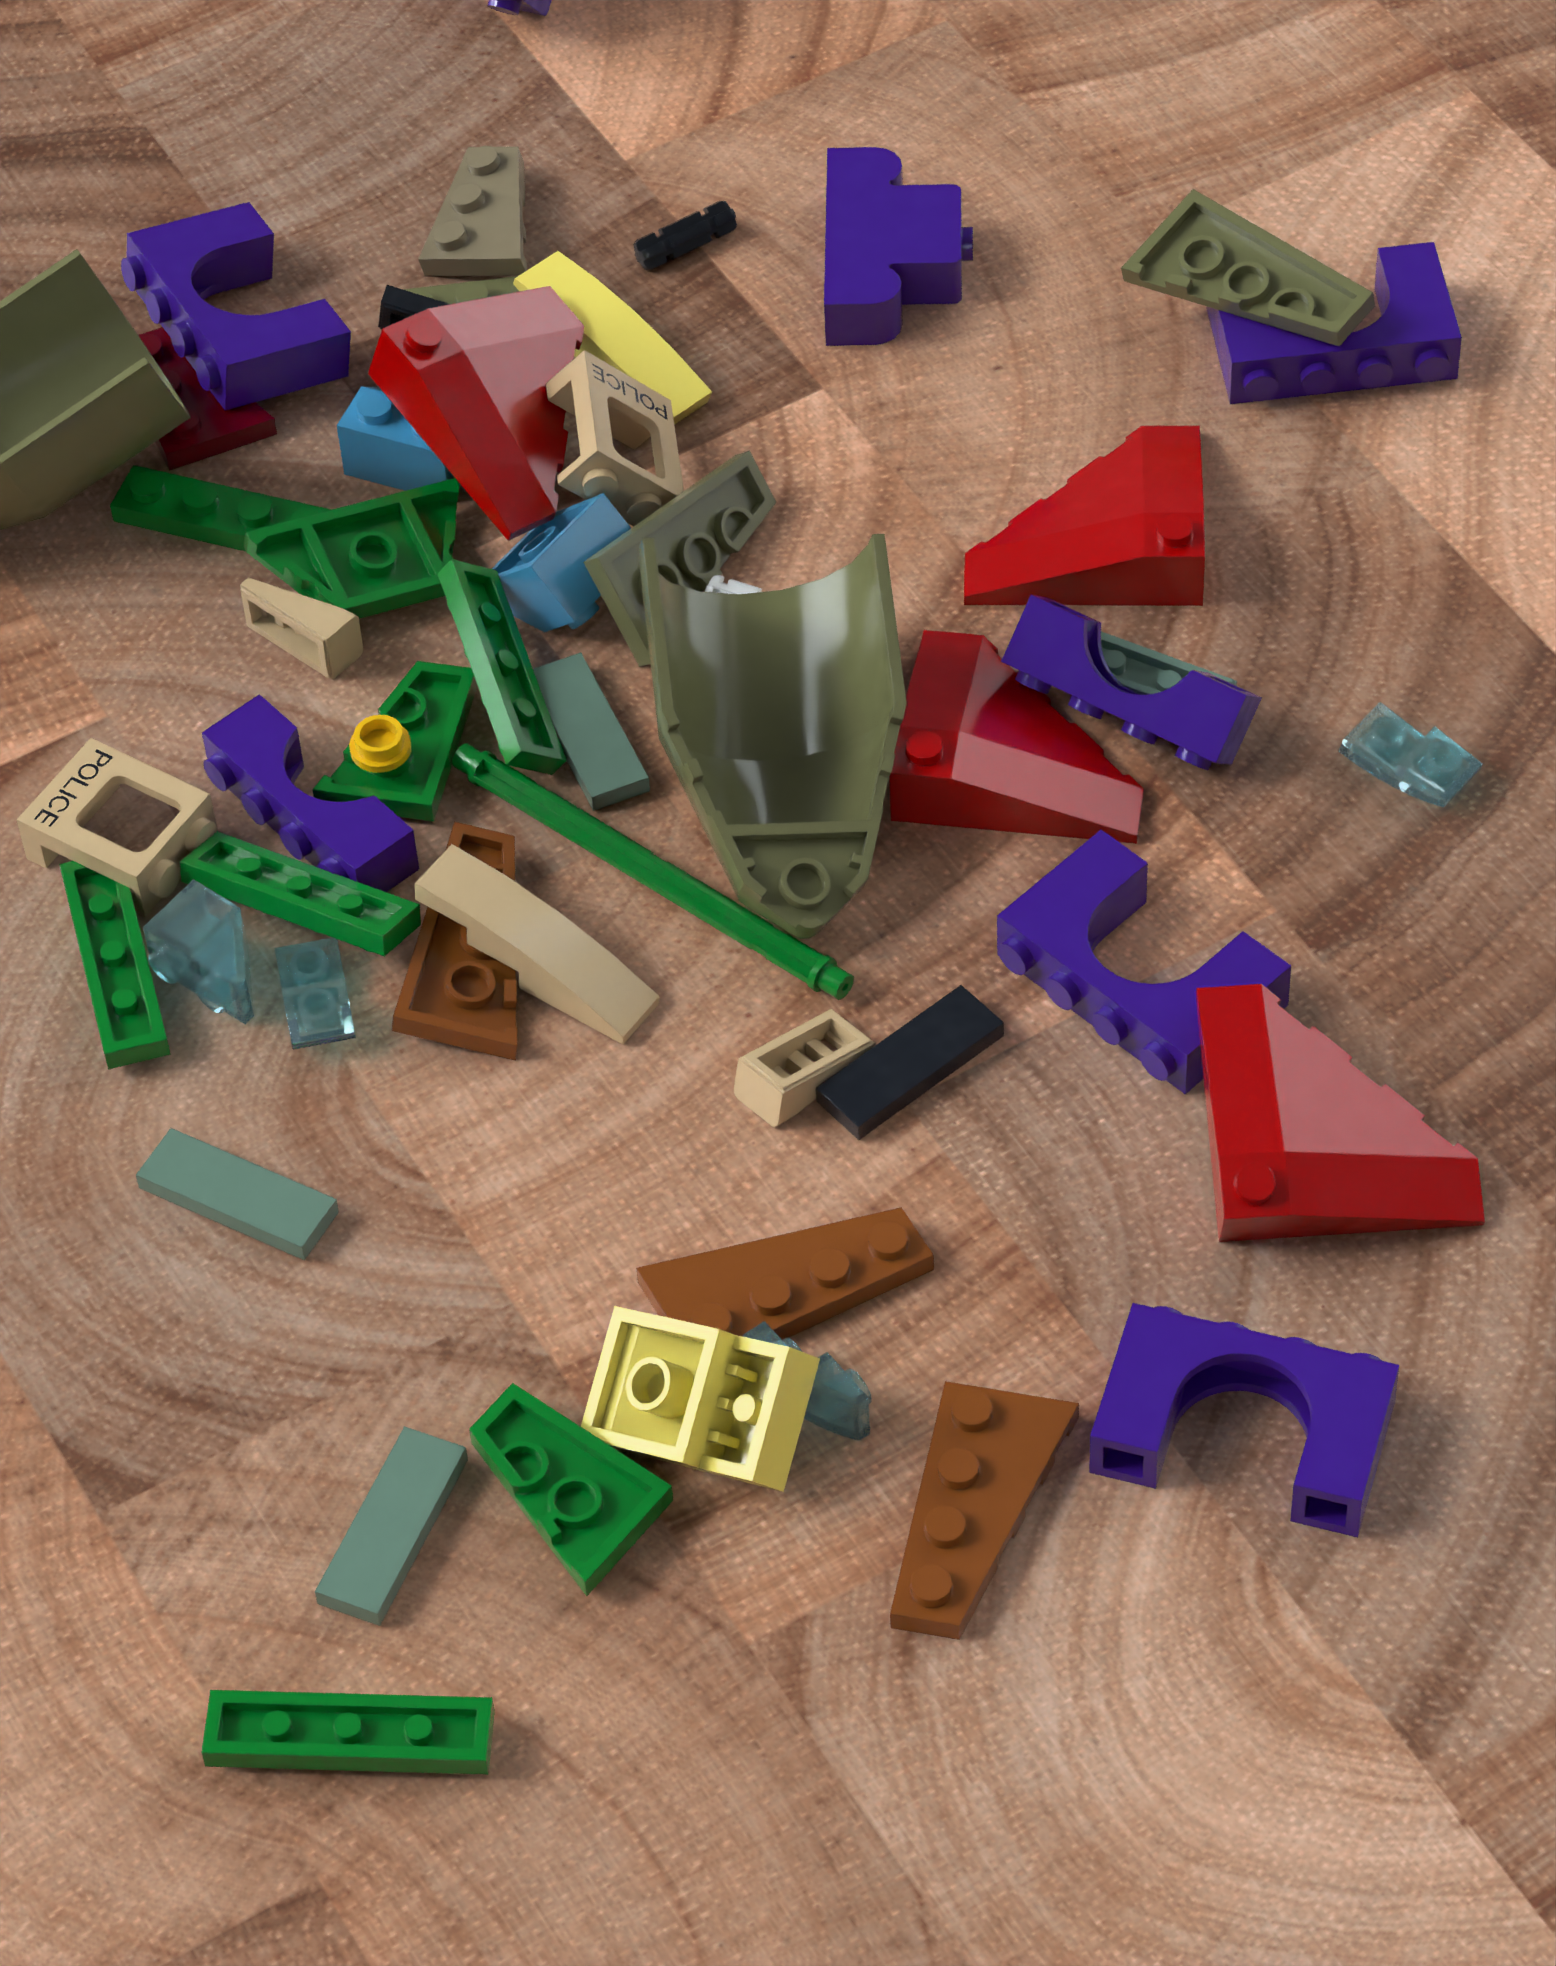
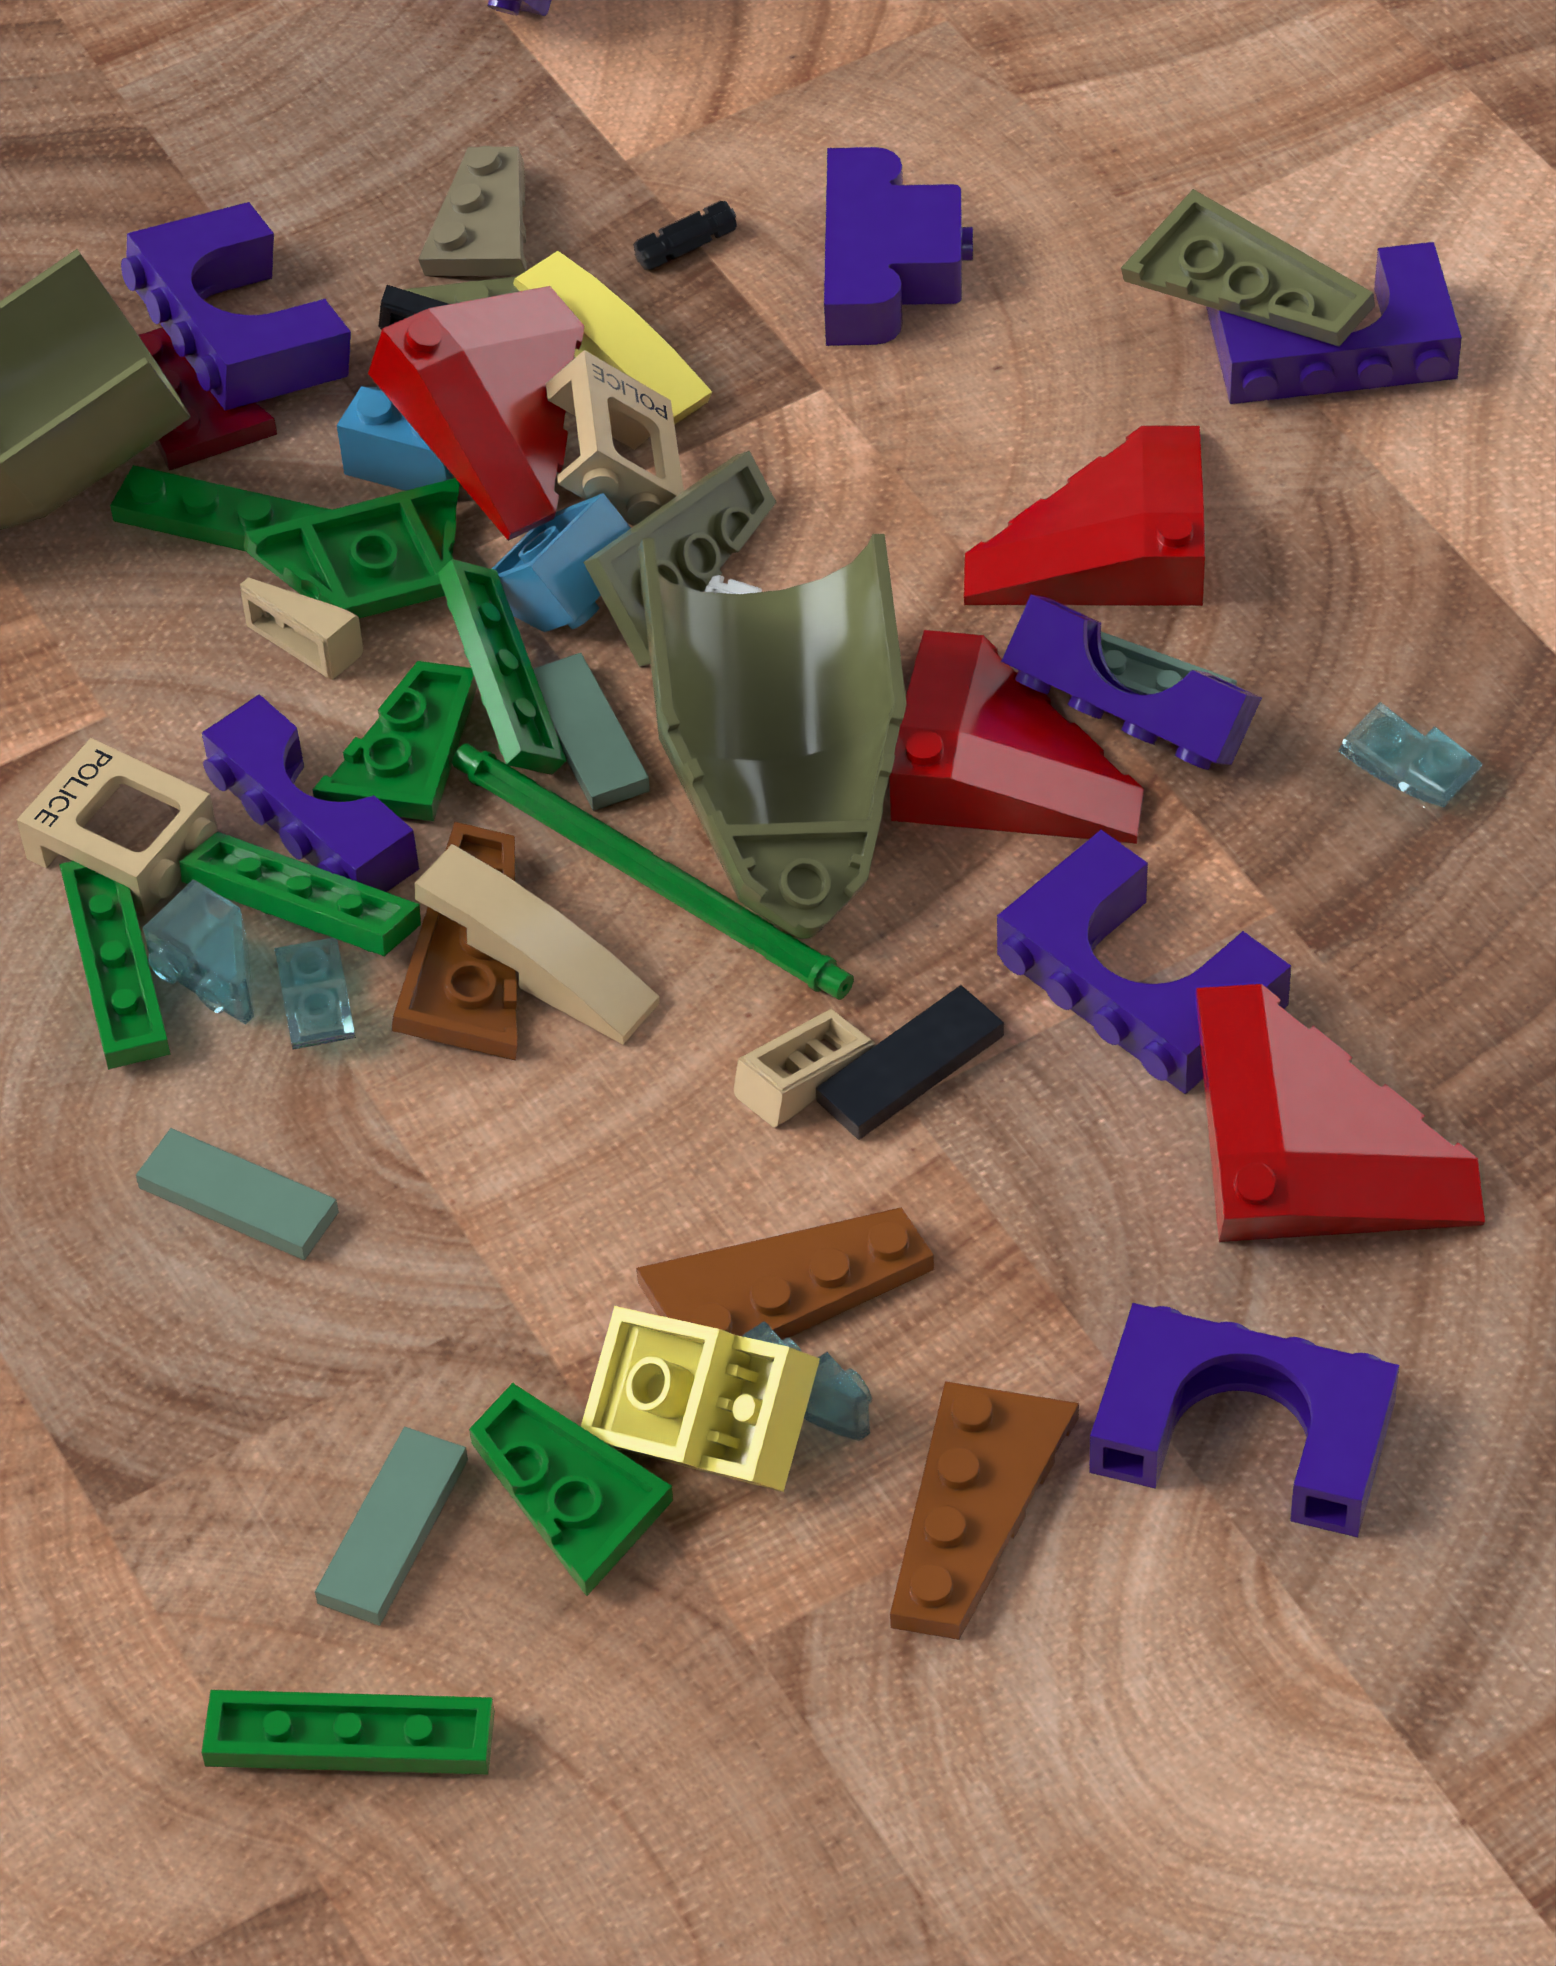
yellow plate [349,715,412,773] -> none

